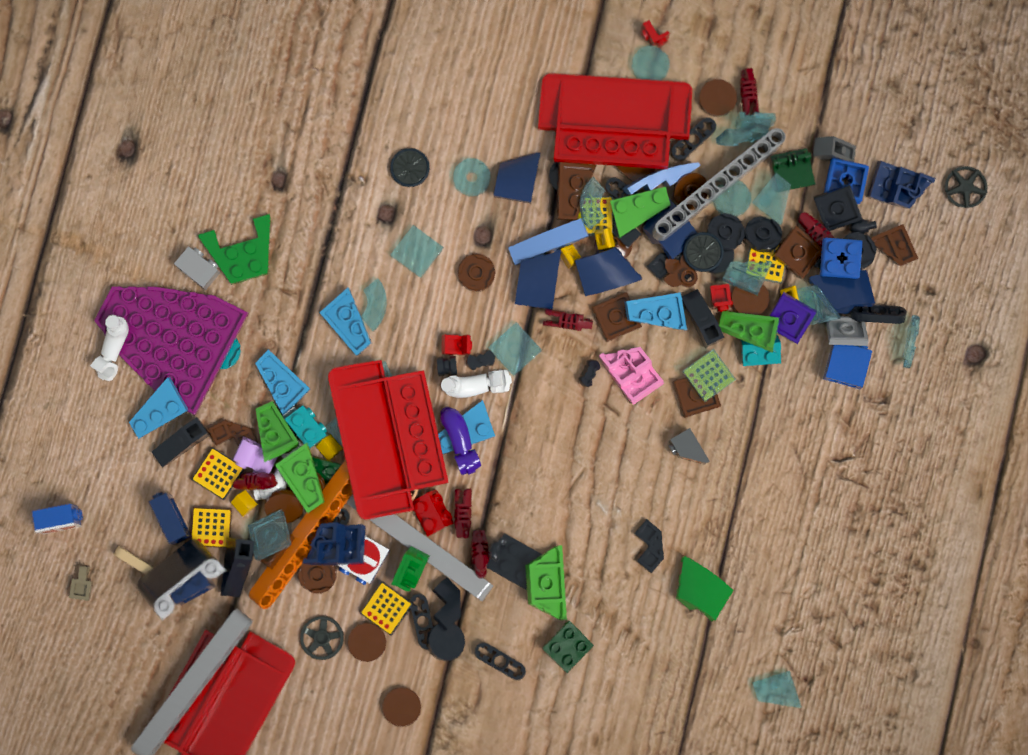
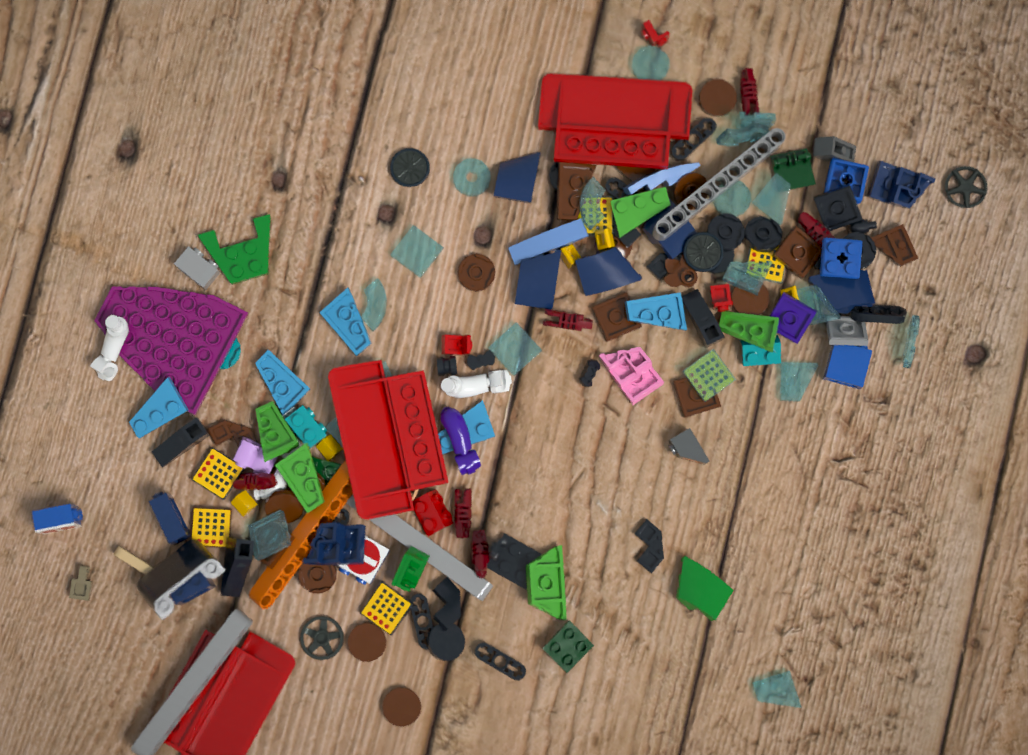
none -> clear light blue wing [780,362,818,401]

